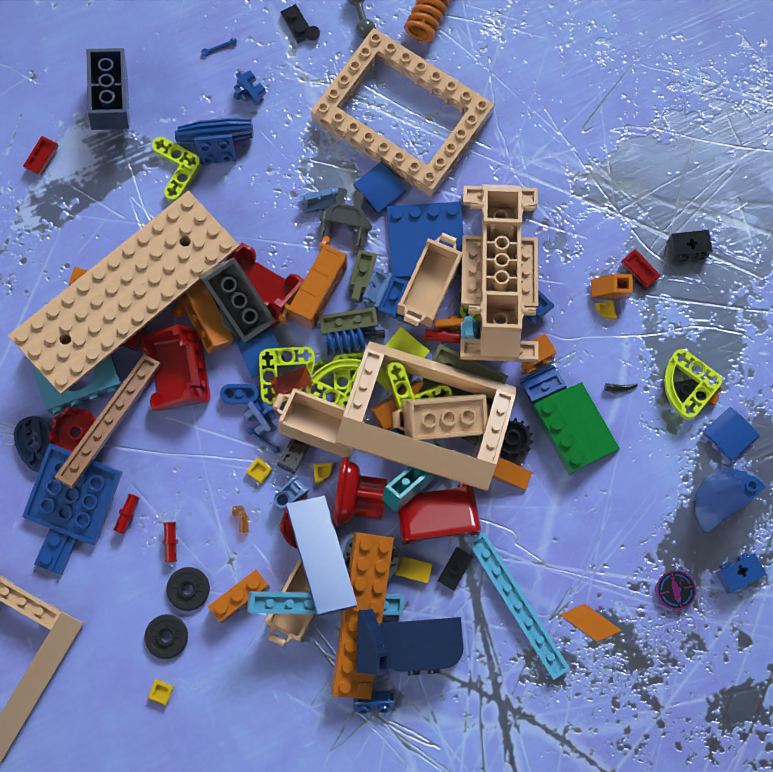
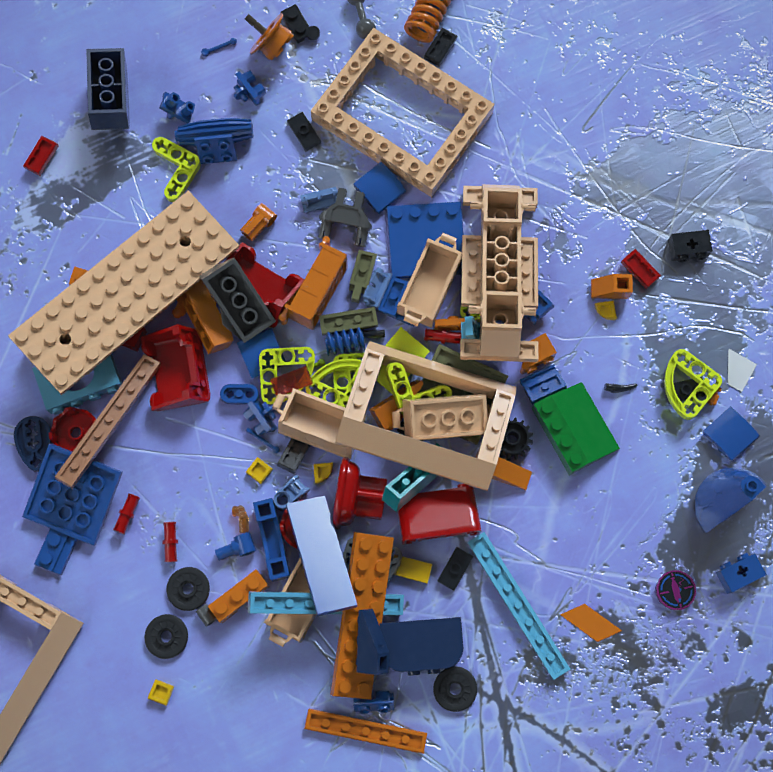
none -> blue hips [159,92,195,124]
none -> dark grey hinge [196,604,217,627]
none -> blue pin [215,532,256,561]
none -> orange piece [240,203,277,241]
none -> orange piece [245,13,294,60]
none -> blue arch [253,498,291,582]
none -> black plate [287,112,321,152]
none -> orange tile [304,708,427,754]
none -> black plate [424,28,458,67]
none -> black wheel [433,666,477,712]
none -> white sticker [728,349,757,392]

